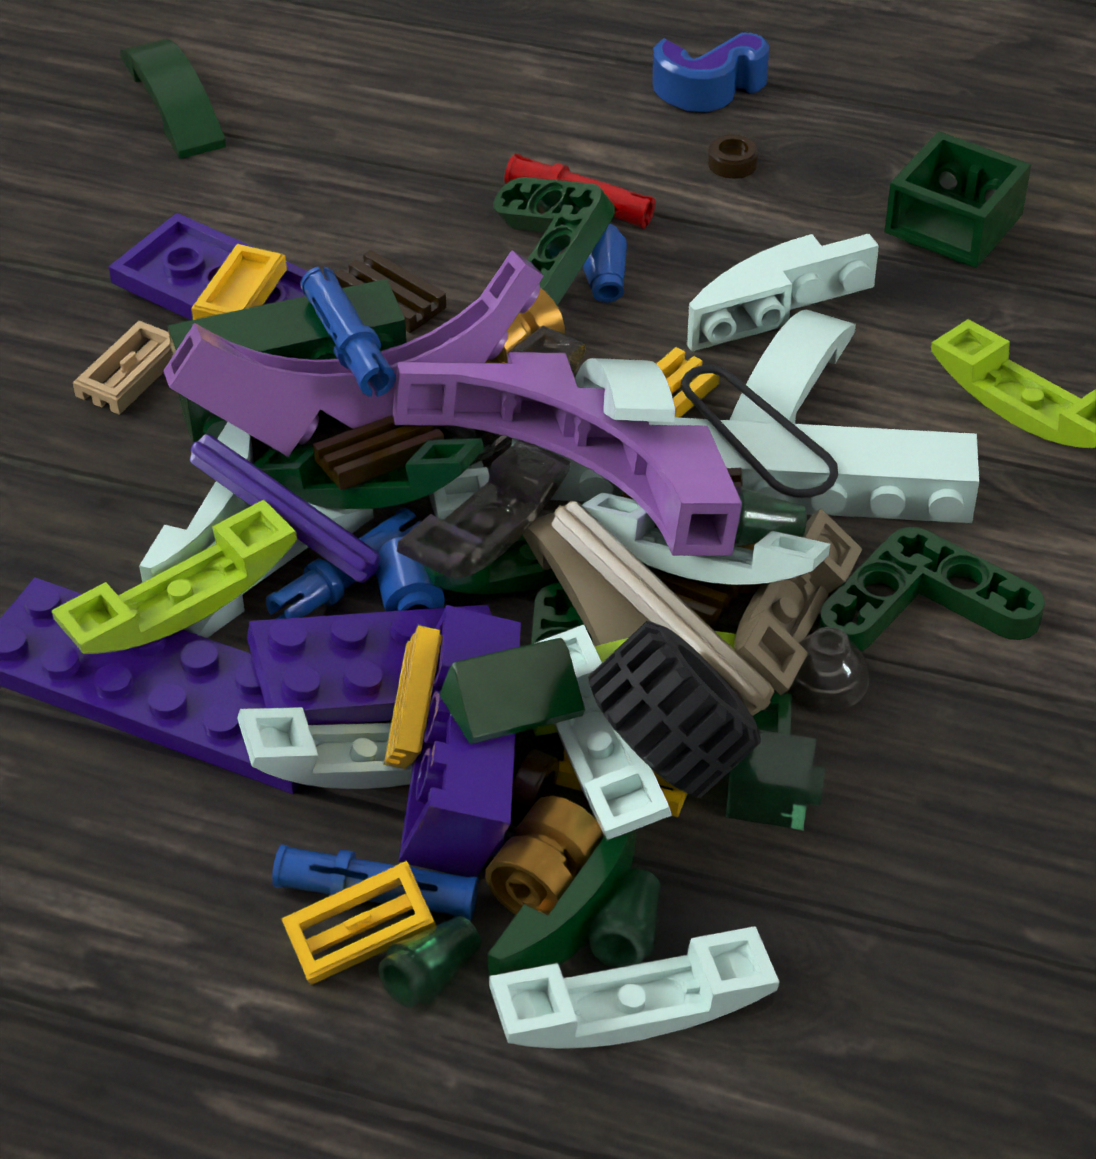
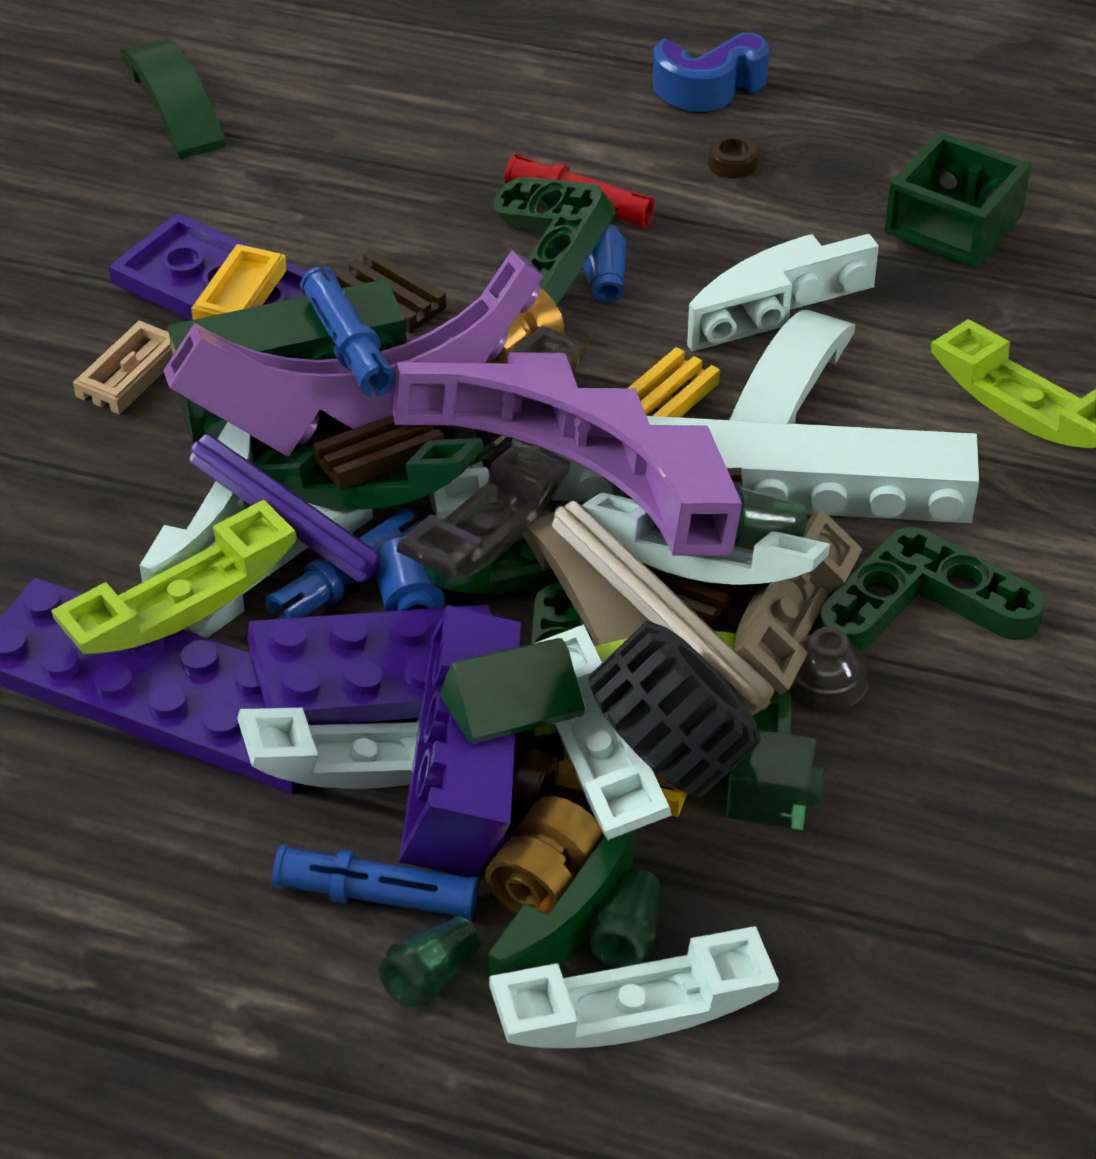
yellow tile [281,861,436,985] -> none
yellow tile [384,625,442,769] -> none
light aqua slope [575,358,675,422] -> none
black piece [681,365,838,498] -> none

